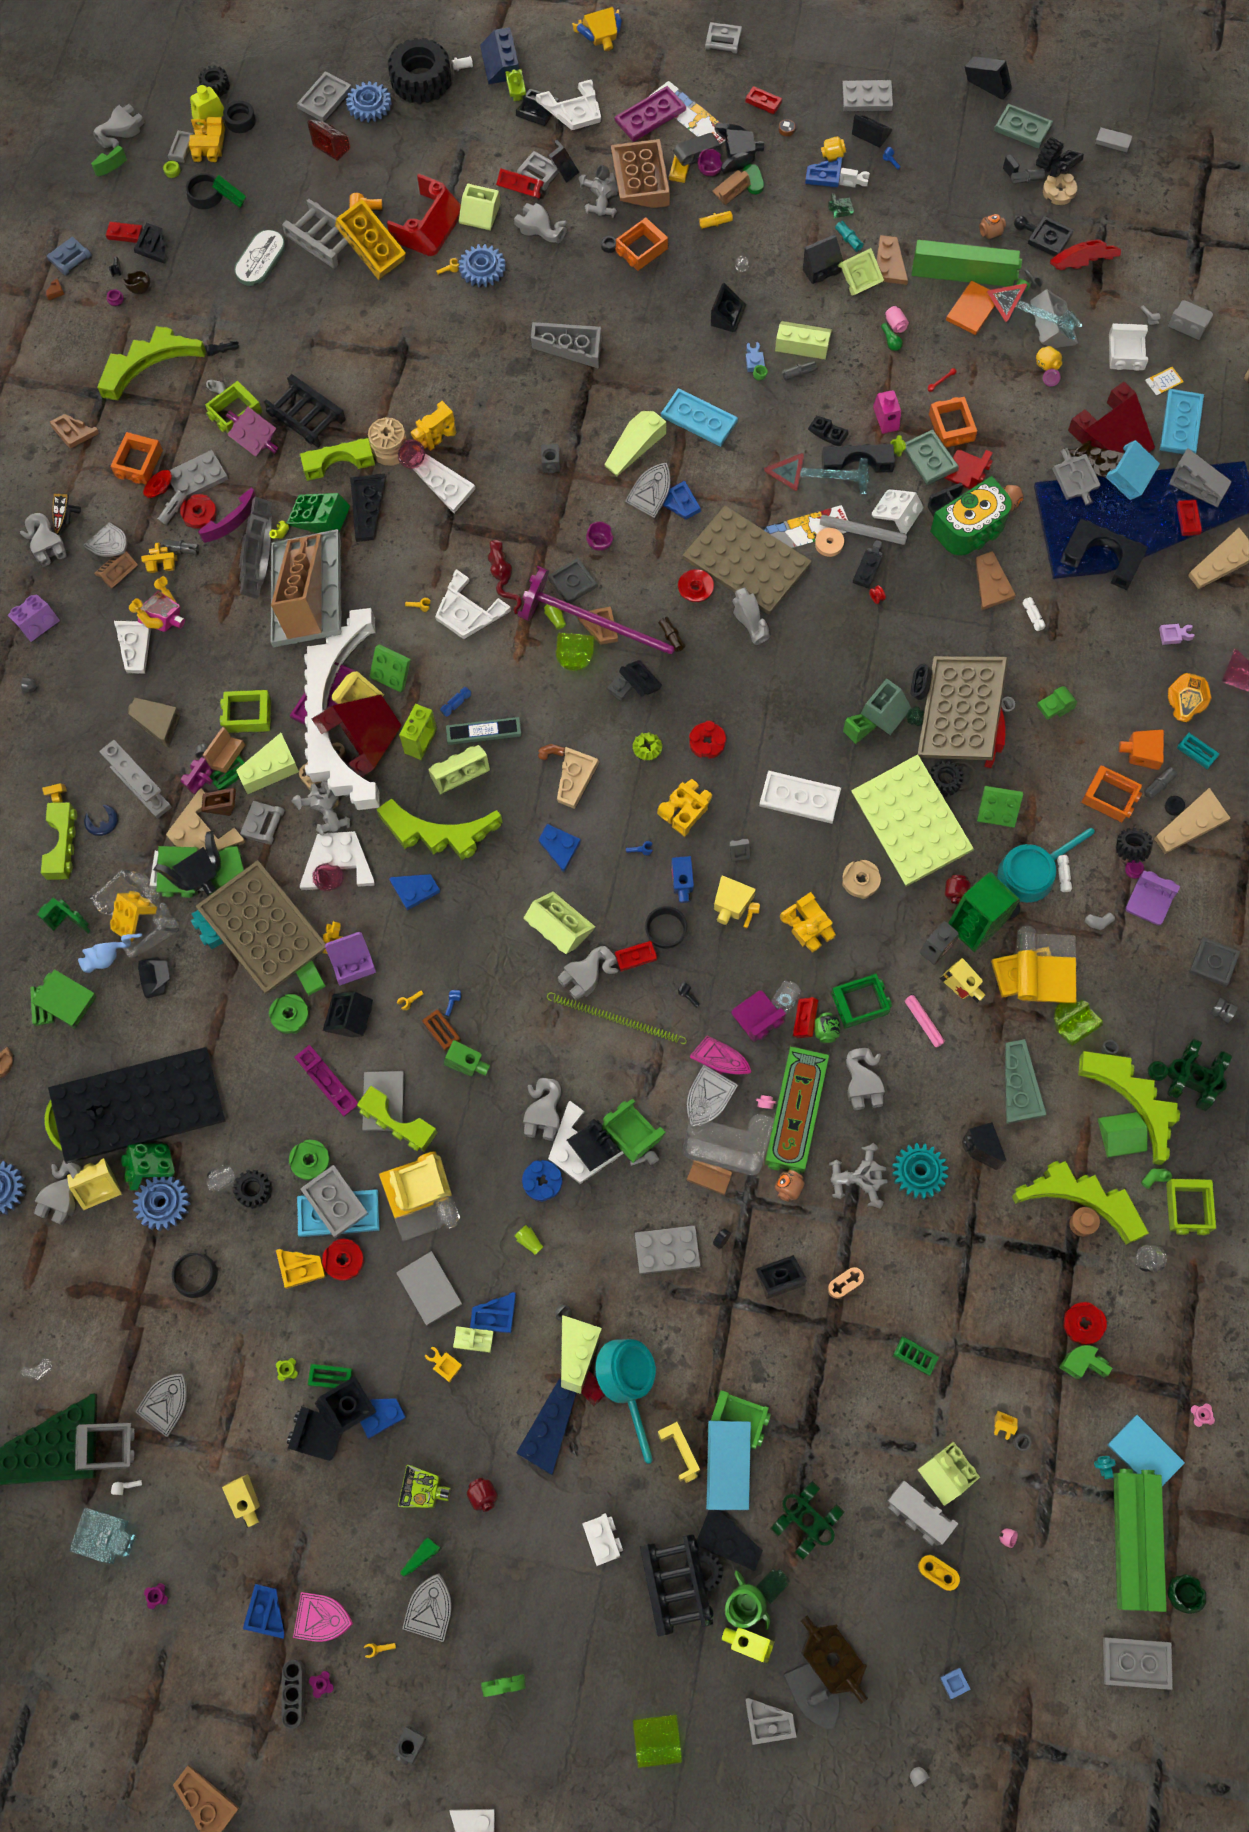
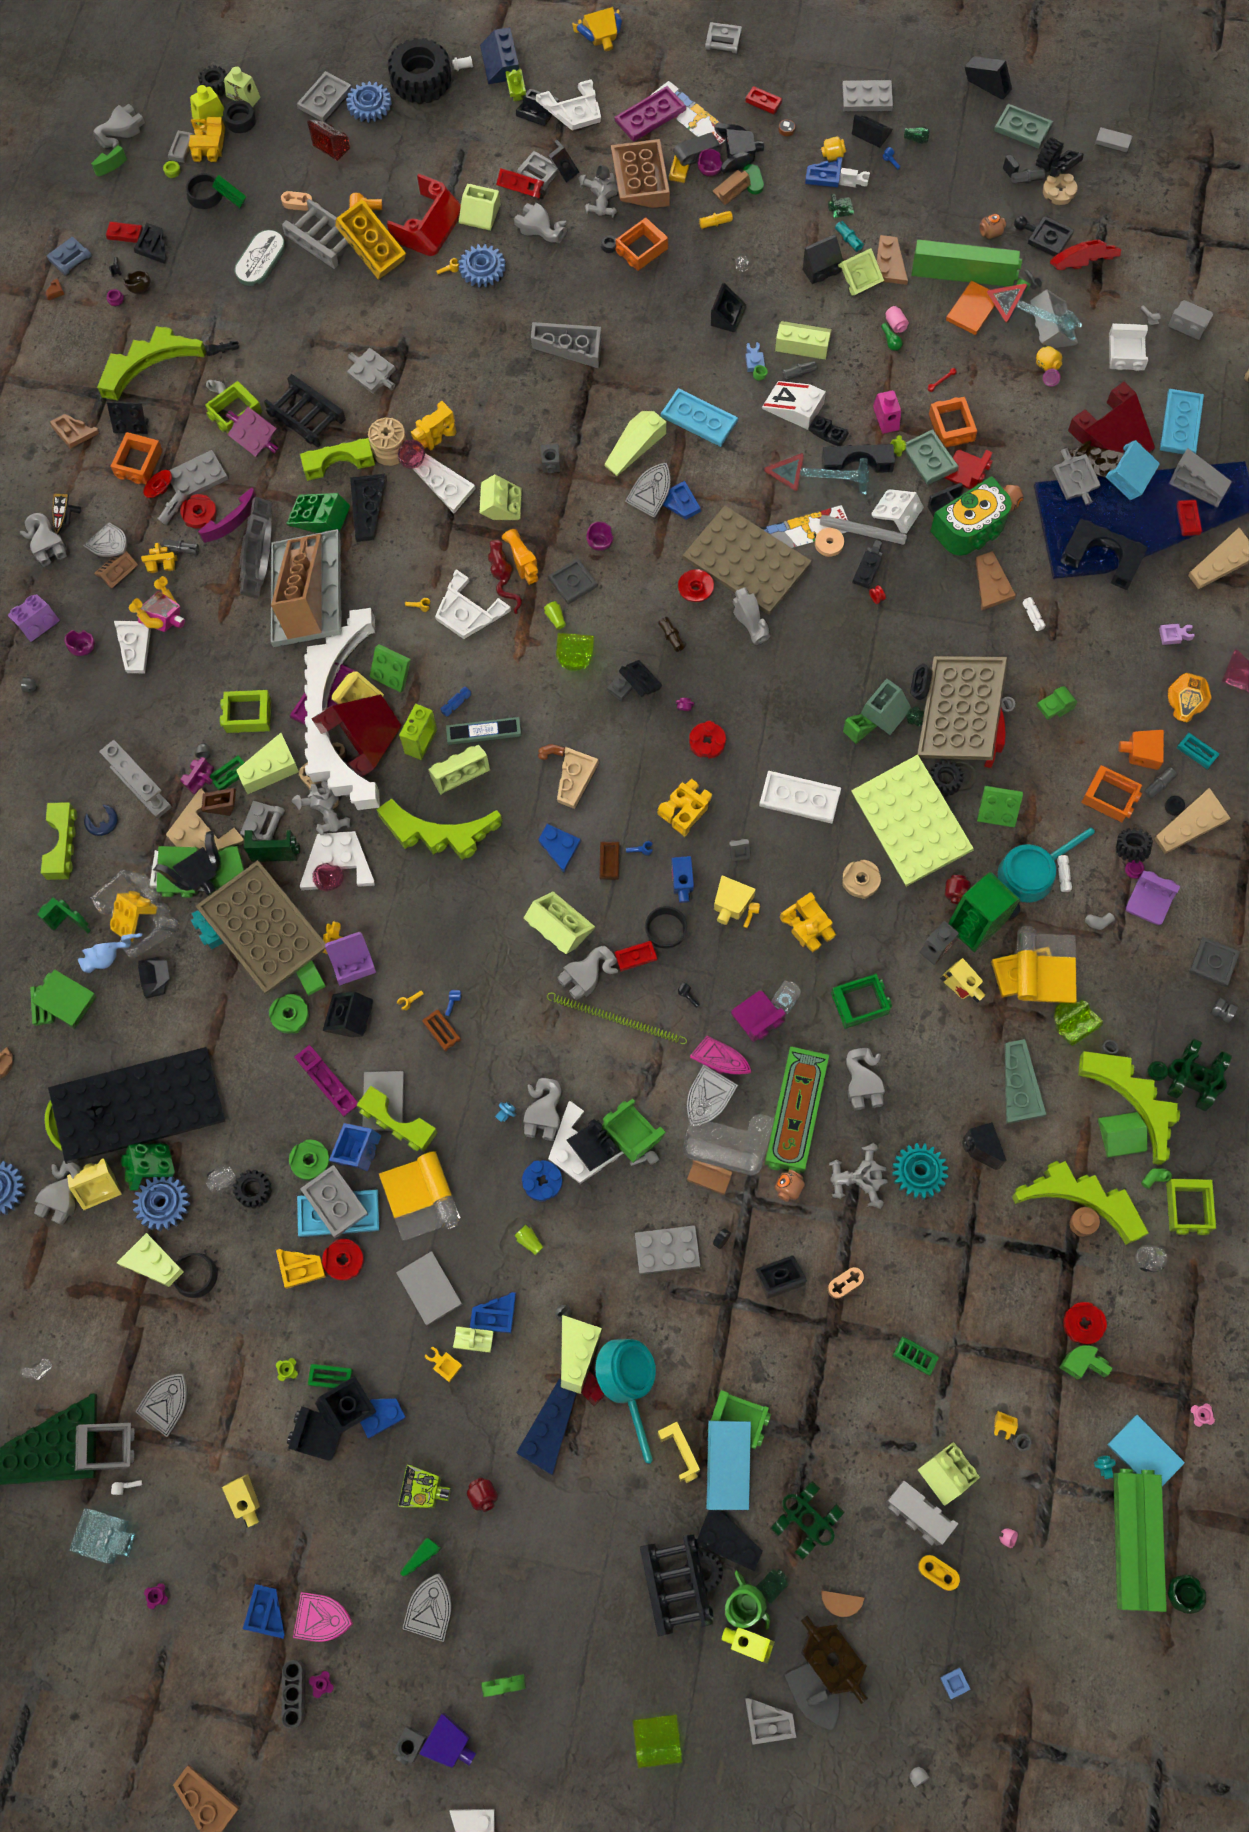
yellow tile [42,783,67,803] -> none
dark tan slope [128,698,180,748] -> none
medium nougat panel [203,727,245,773] -> none
neon yellow arm [269,521,289,539] -> none
yellow hand [364,1643,396,1658] -> none
blue wing [389,874,440,910] -> none
light yellow panel [390,1154,451,1211] -> none
bright green torso [443,1040,490,1076] -> none
magenta piece [518,566,674,654] -> none
medium nougat wing [577,607,618,645] -> none
white bracket [582,1513,623,1566] -> none
lime gear [633,732,662,760] -> none
bright pink plate [756,1095,776,1109] -> none
red plate [793,997,818,1038] -> none
bright green head [814,1013,840,1043] -> none
bright pink axle [905,995,945,1047] -> none
light grey plate [1103,1637,1172,1690] -> none
white sticker [1145,367,1184,395] -> none
none -> magenta hair [64,630,95,656]
none -> black hinge [107,402,149,434]
none -> yellowish green wing [117,1233,184,1287]
none -> yellowish green torso [224,67,260,107]
none -> dark green panel [244,830,300,862]
none -> light nougat beam [281,191,312,211]
none -> blue brick [329,1123,381,1171]
none -> light grey plate [347,348,396,393]
none -> dark purple torso [419,1713,476,1768]
none -> yellowish green slope [480,474,522,520]
none -> dark azure plate [496,1102,516,1122]
none -> light orange hips [502,529,538,585]
none -> reddish brown tile [600,842,619,880]
none -> magenta plate [676,698,694,711]
none -> white slope [762,381,826,430]
none -> medium nougat tile [821,1591,864,1617]
none -> clear green cone [904,126,929,144]

